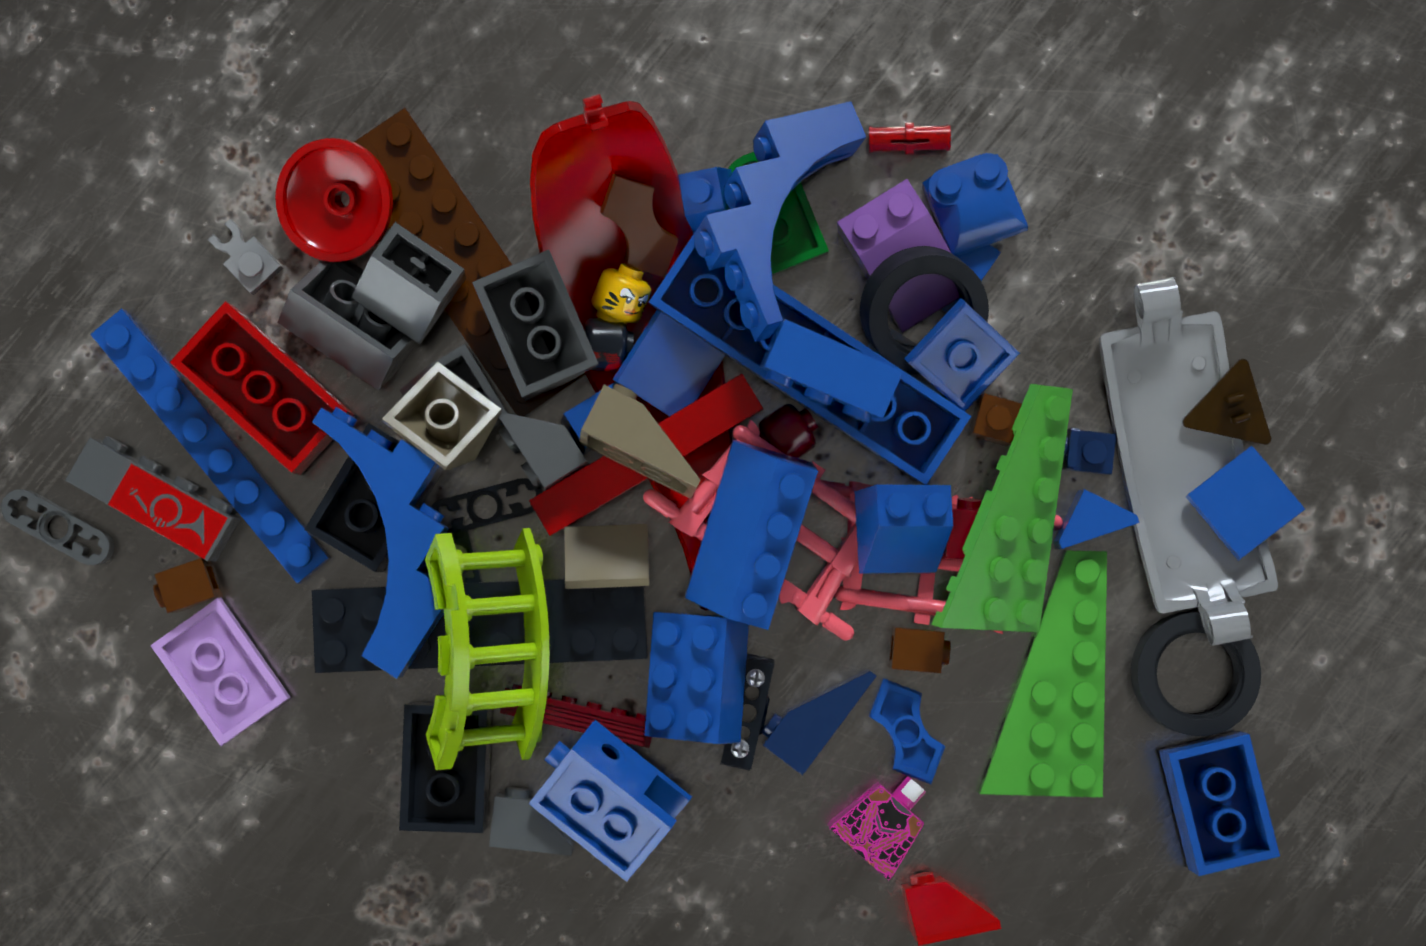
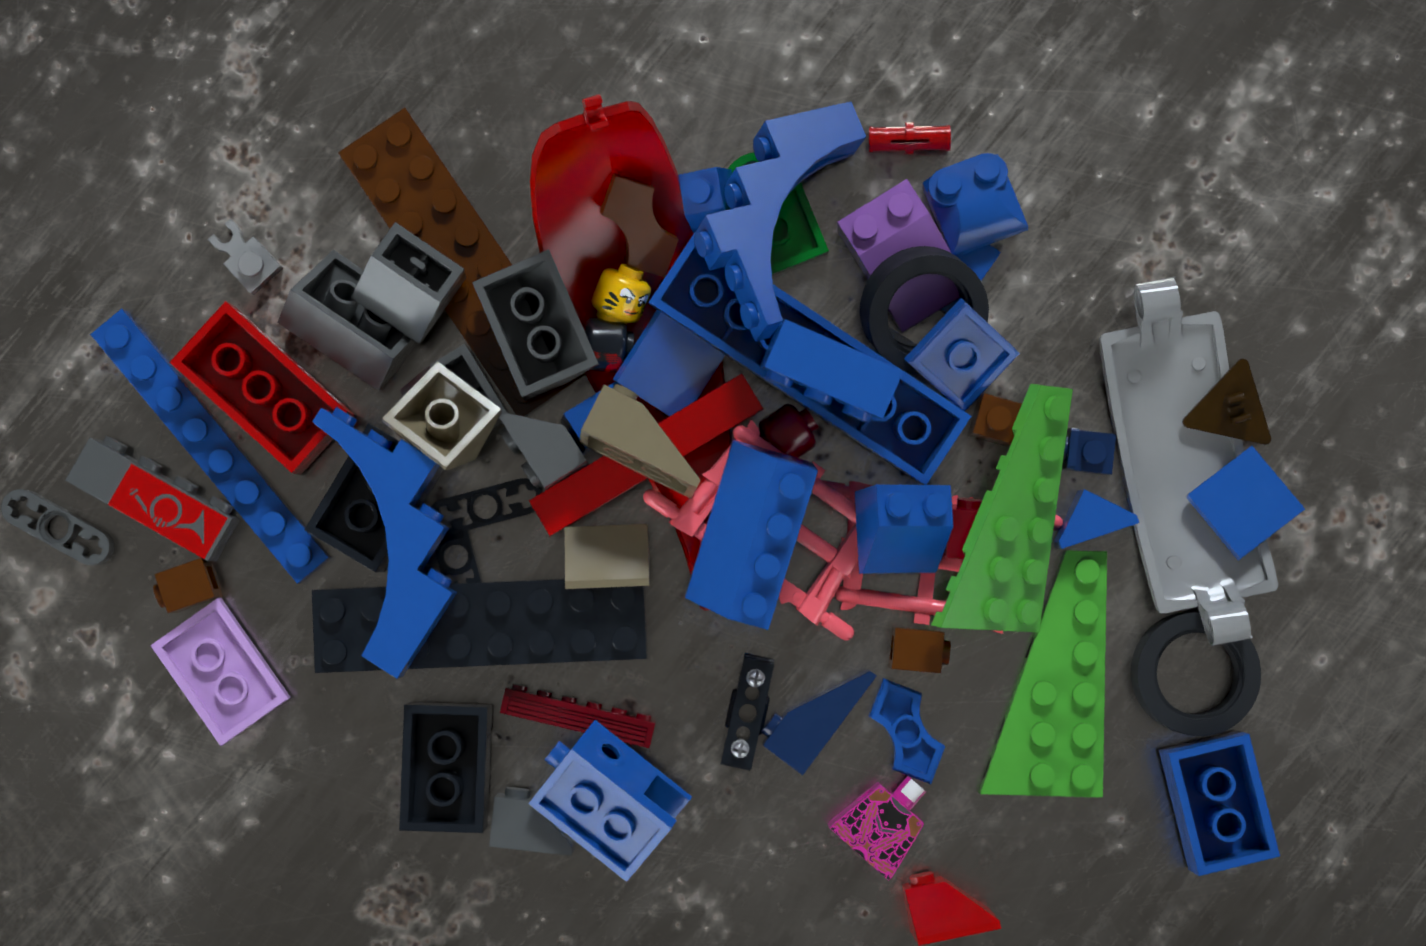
red dish [275,138,393,262] -> none
lime fence [425,528,550,770] -> none
blue brick [644,612,749,744] -> none

